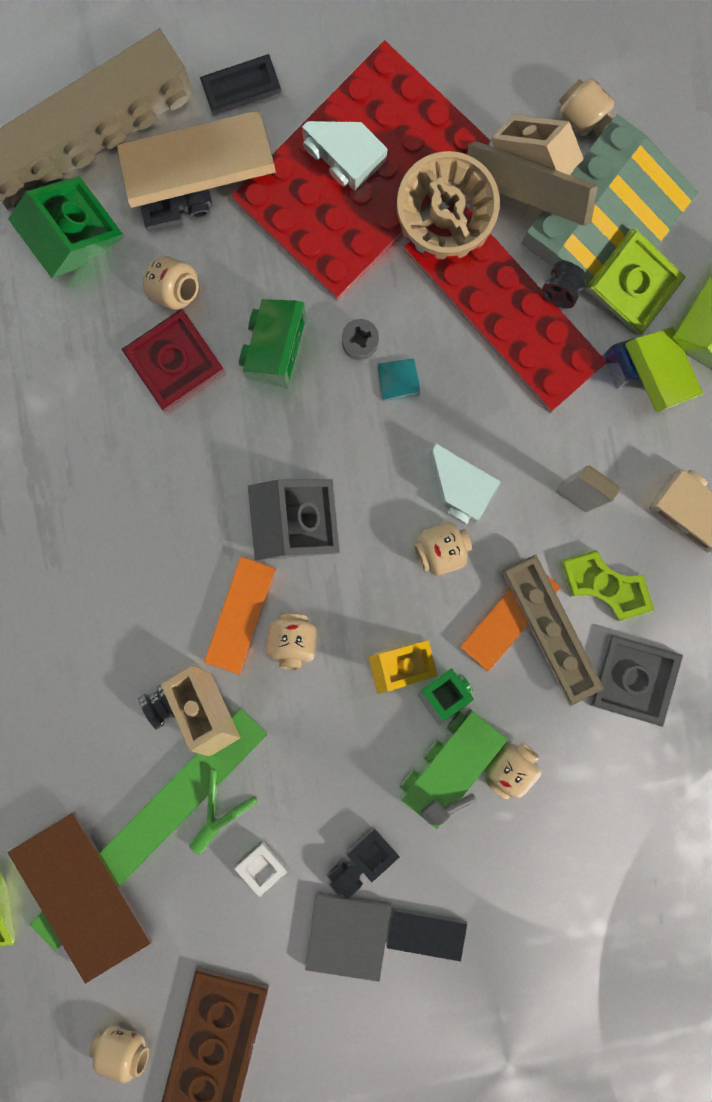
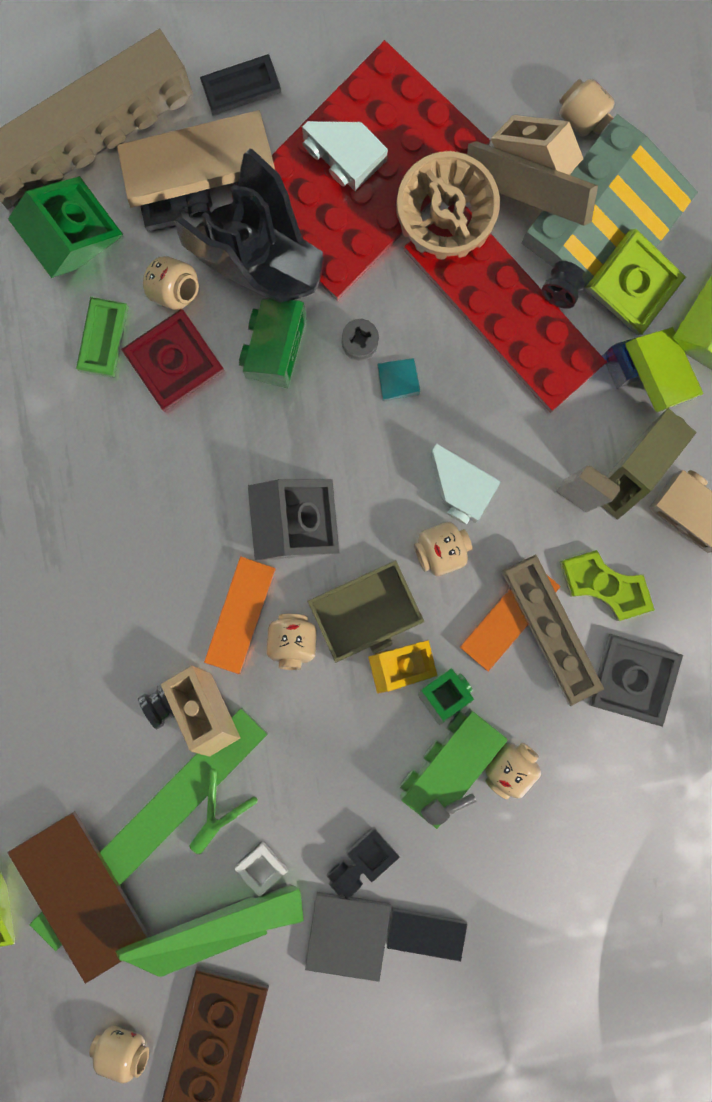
none -> bright green tile [76,297,129,378]
none -> bright green wedge [115,884,304,977]
none -> black piece [175,149,324,302]
none -> olive container [307,560,425,663]
none -> olive slope [602,408,697,520]

